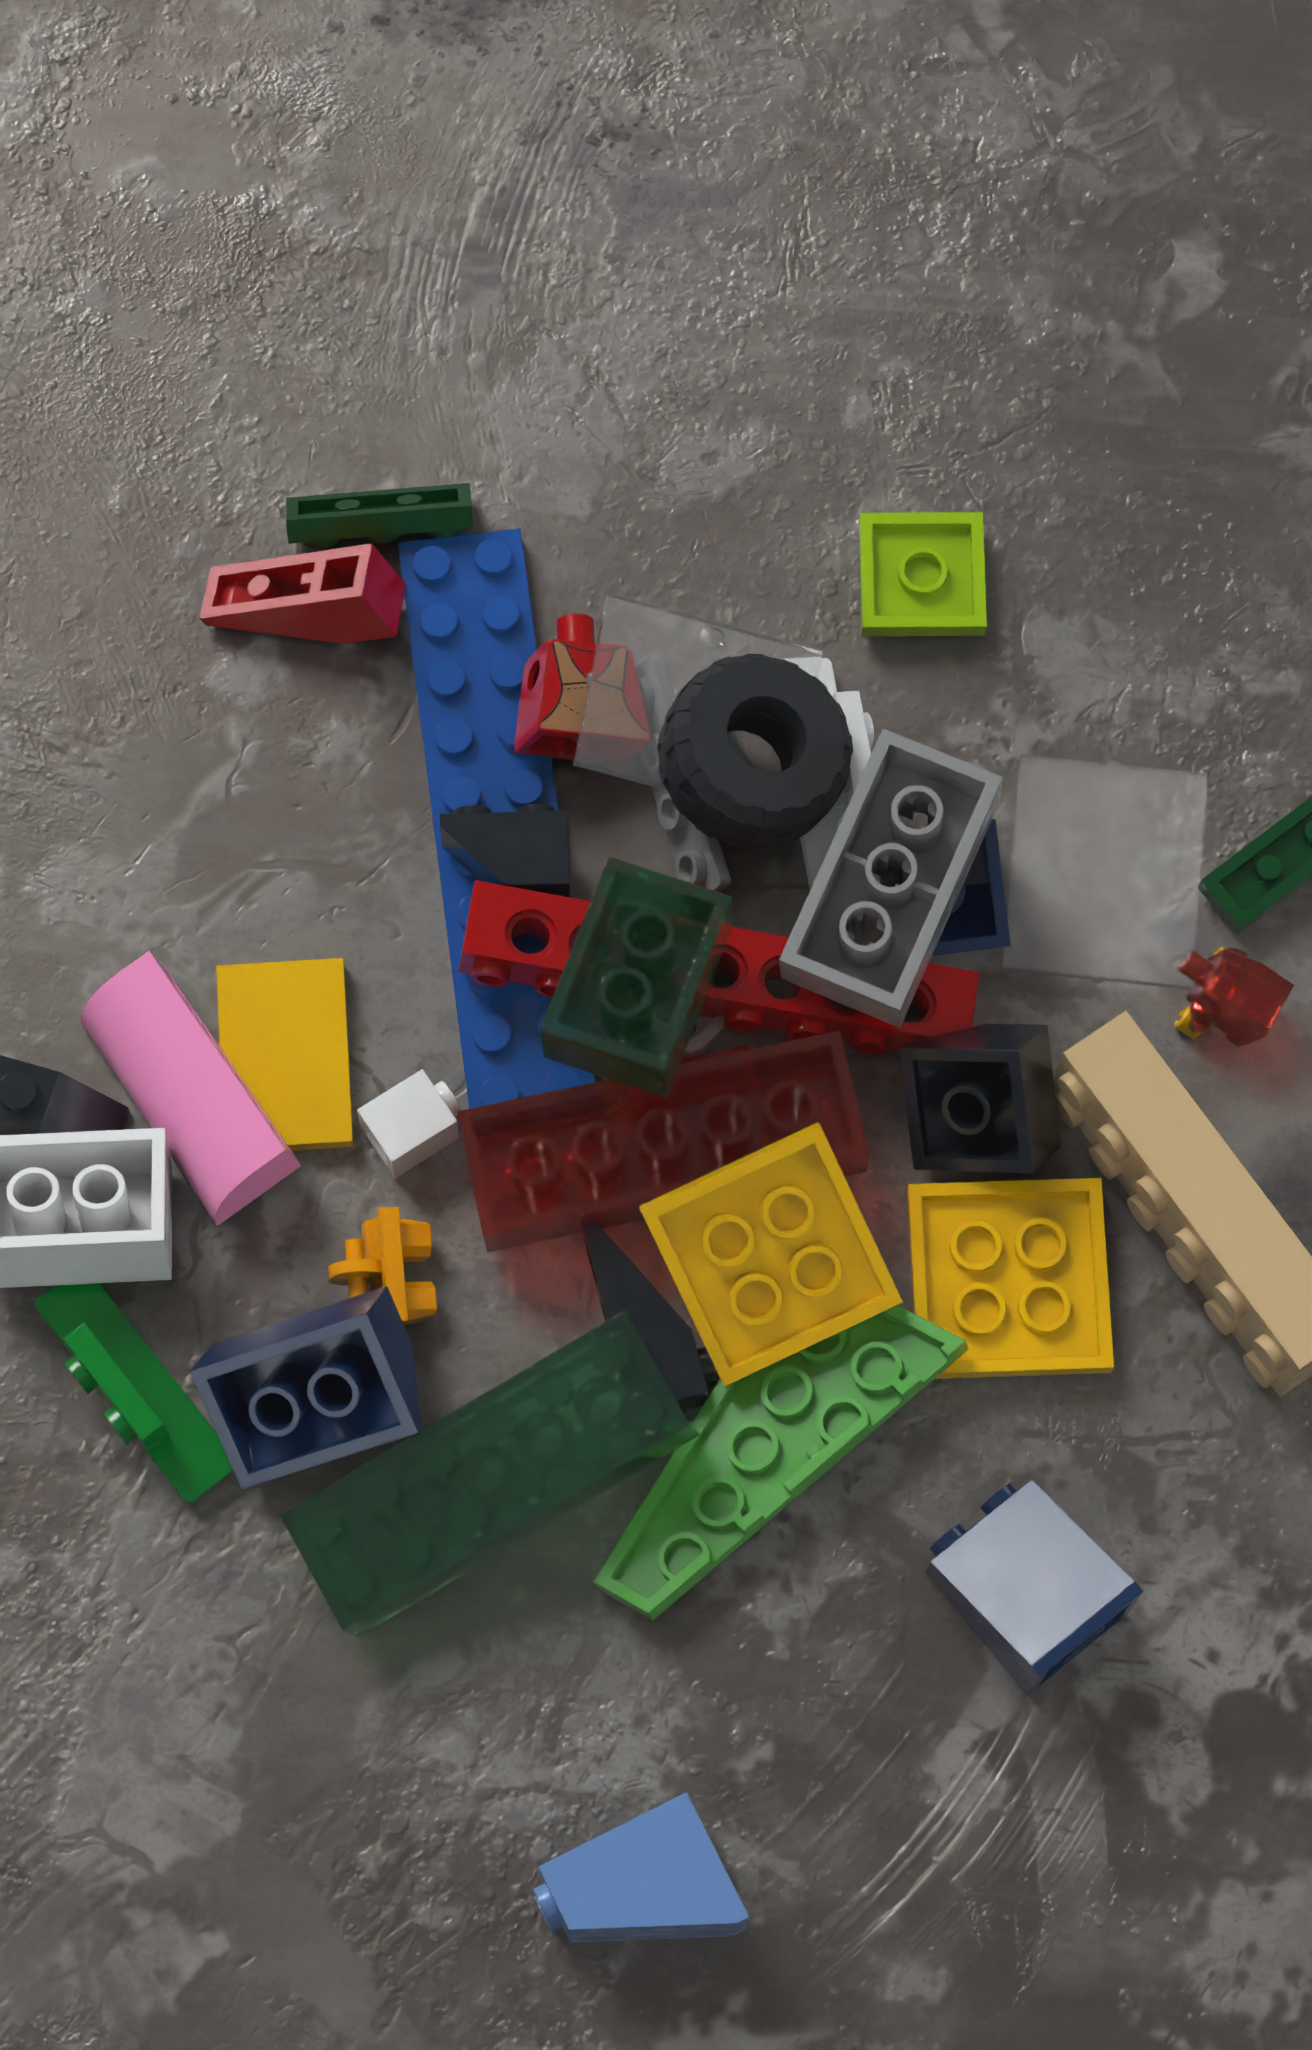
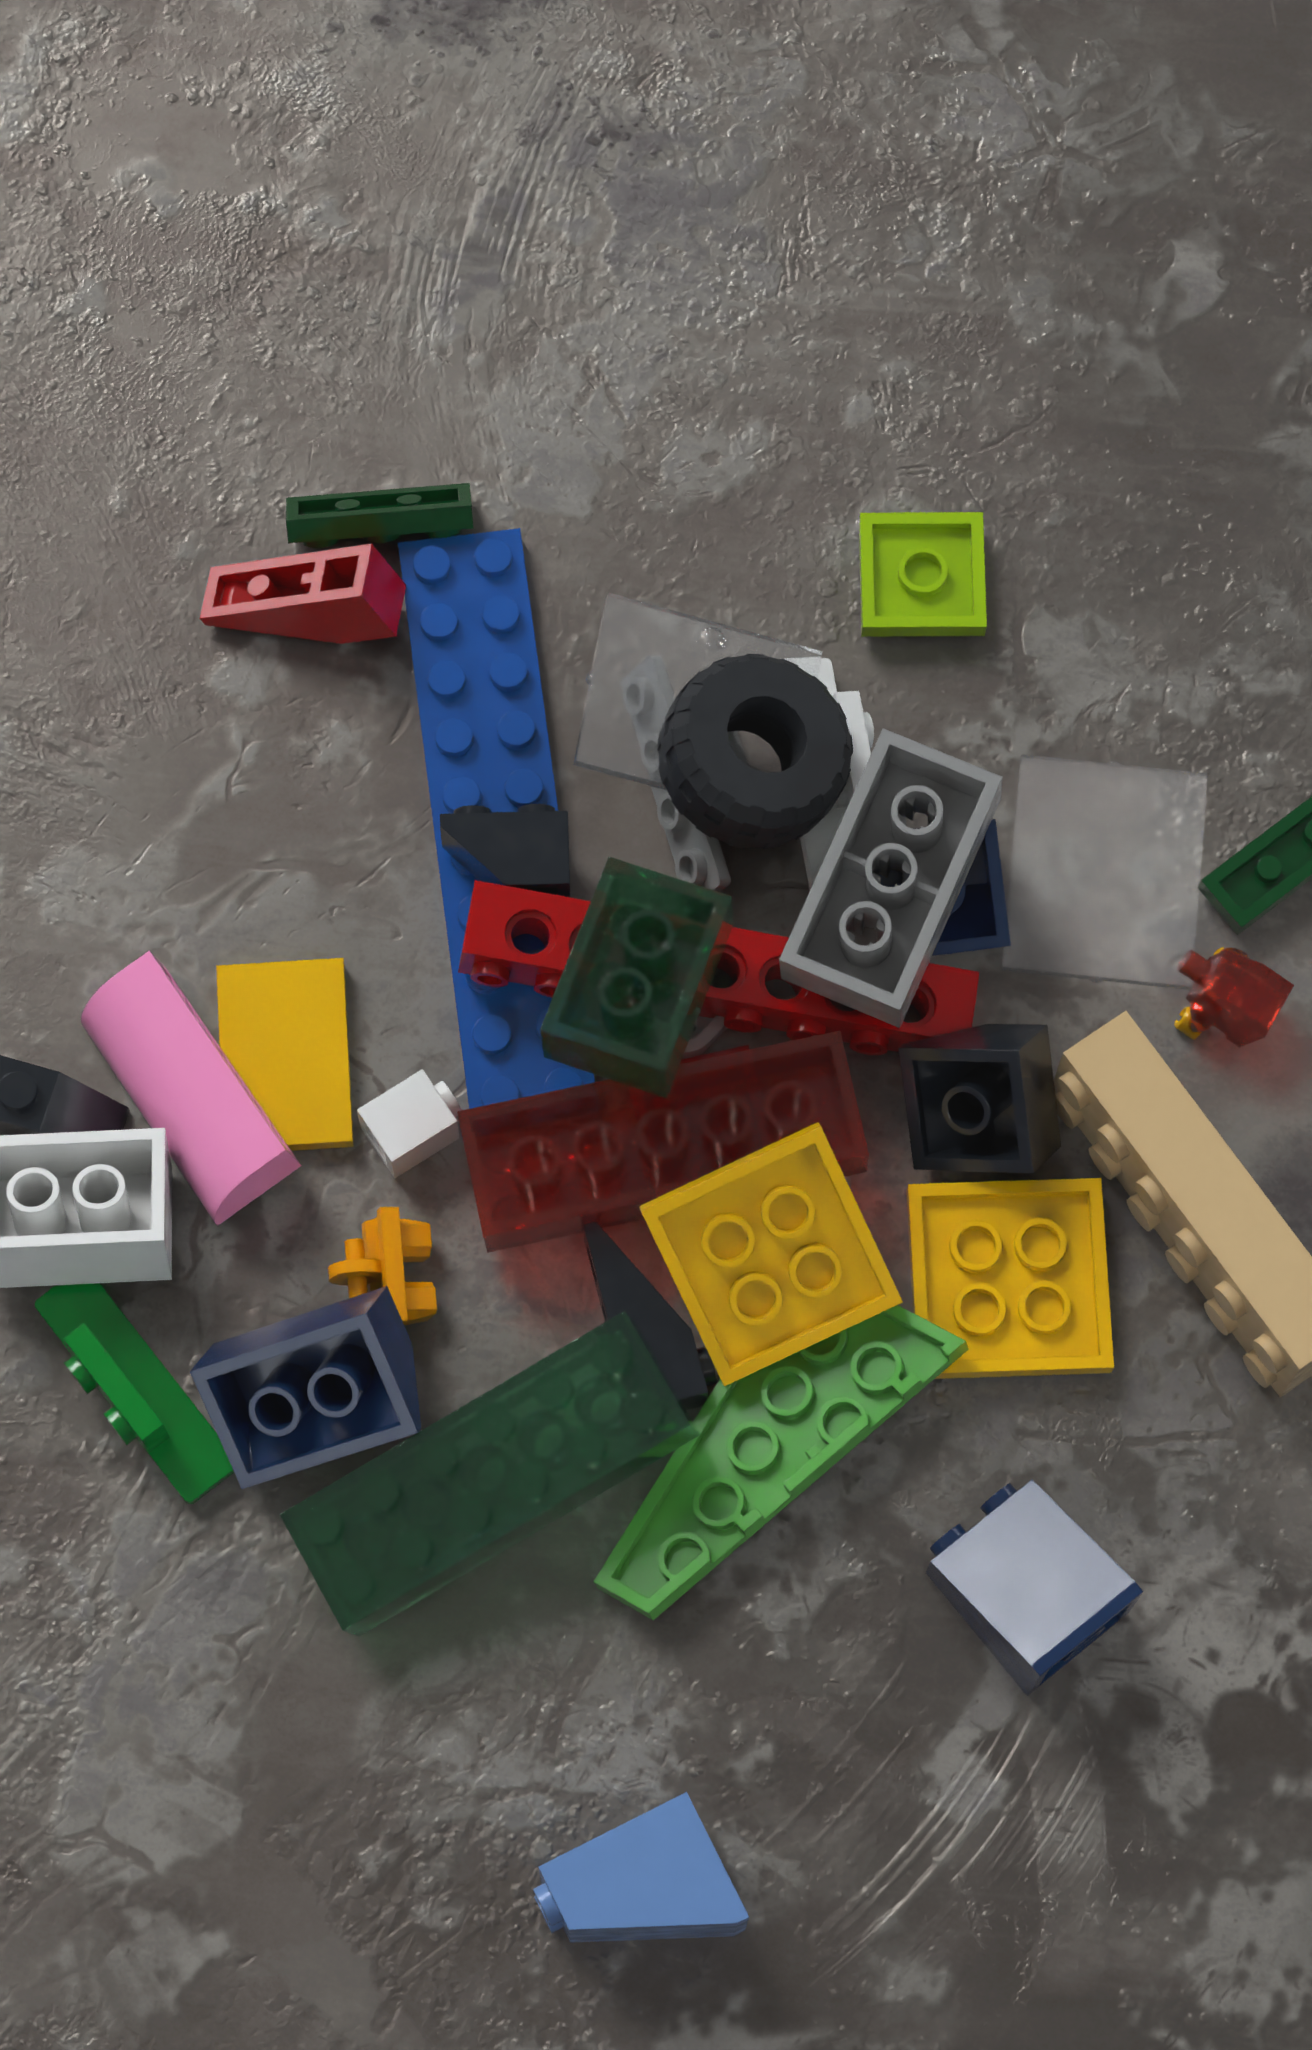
red torso [514,614,649,766] -> none

